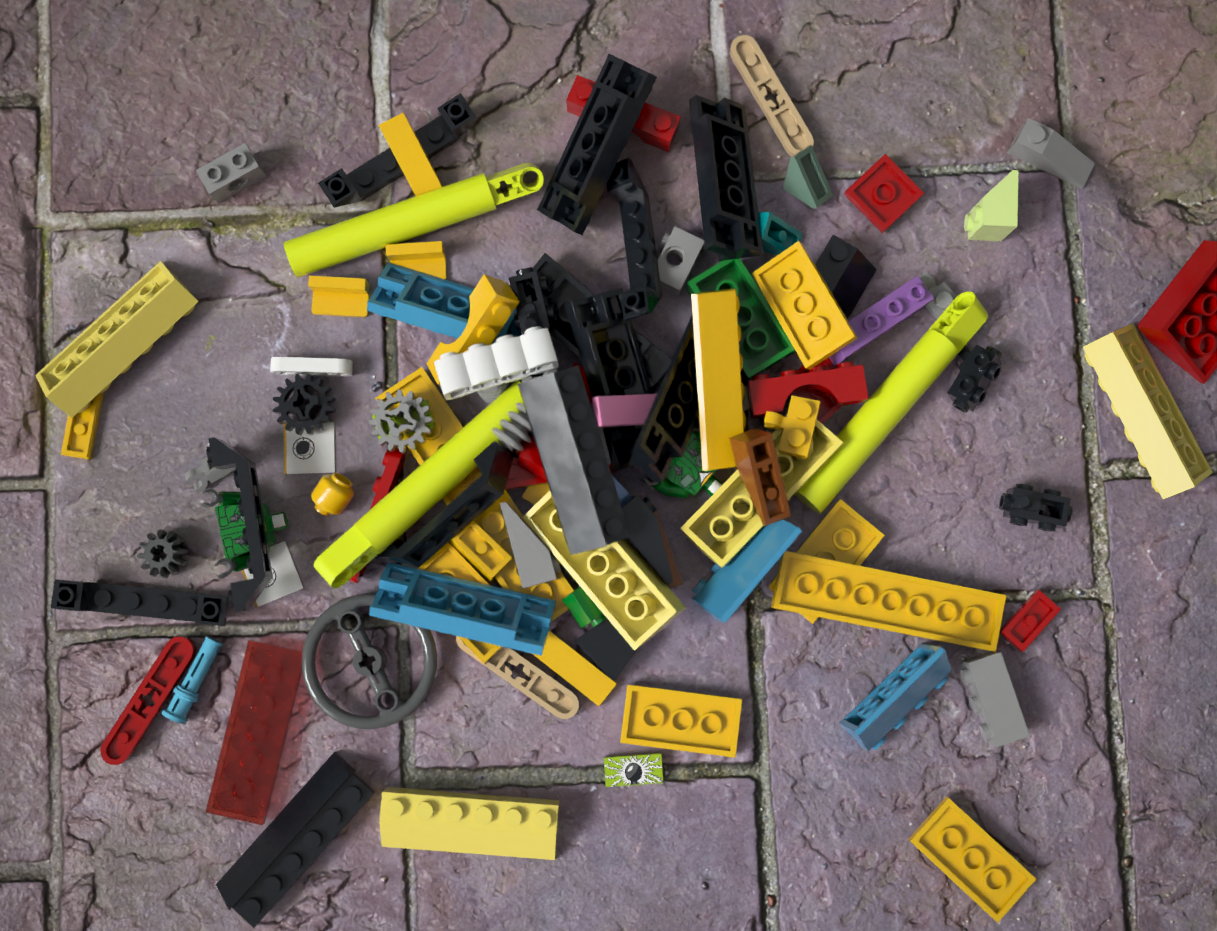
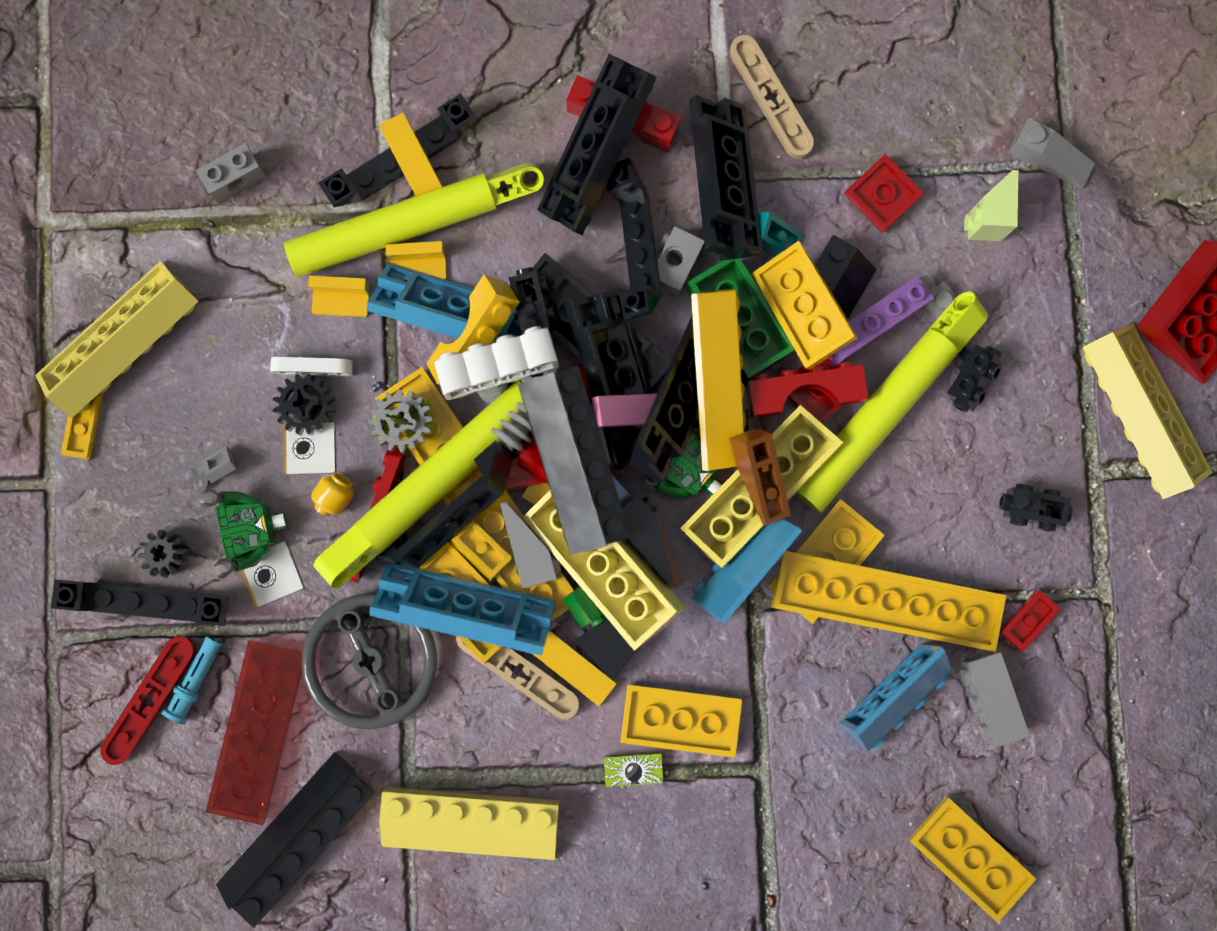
black slope [206,437,273,612] -> none
yellow plate [764,396,820,459] -> none
sand green slope [783,145,834,209] -> none

